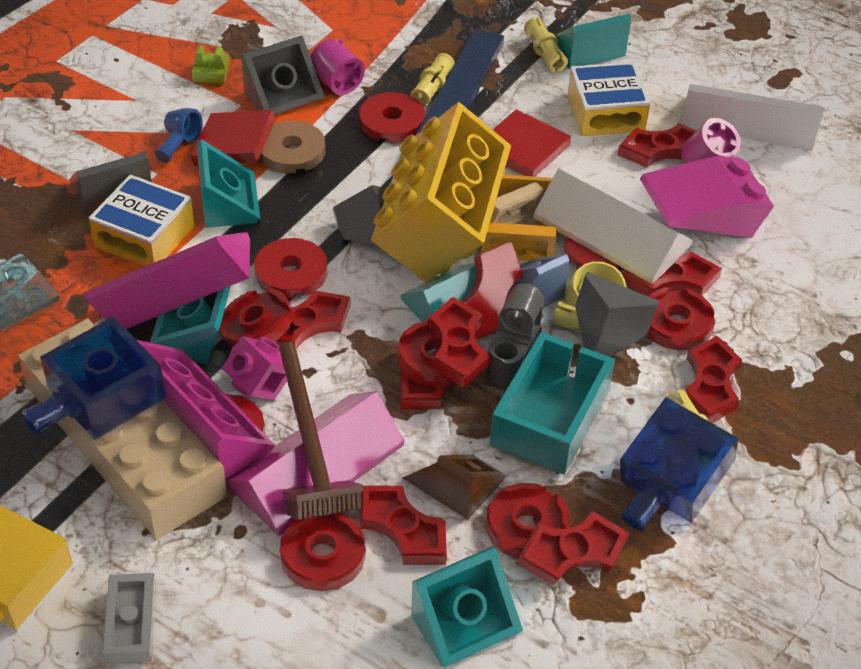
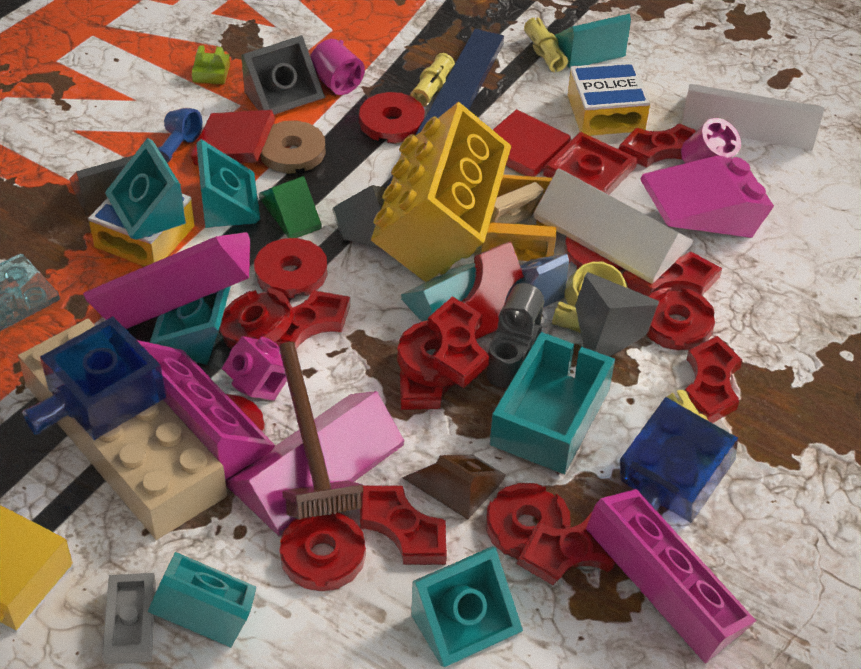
none -> teal slope [105,138,186,240]
none -> teal slope [147,552,257,648]
none -> green slope [259,176,322,238]
none -> red tile [543,132,638,195]
none -> dark pink slope [586,489,756,664]

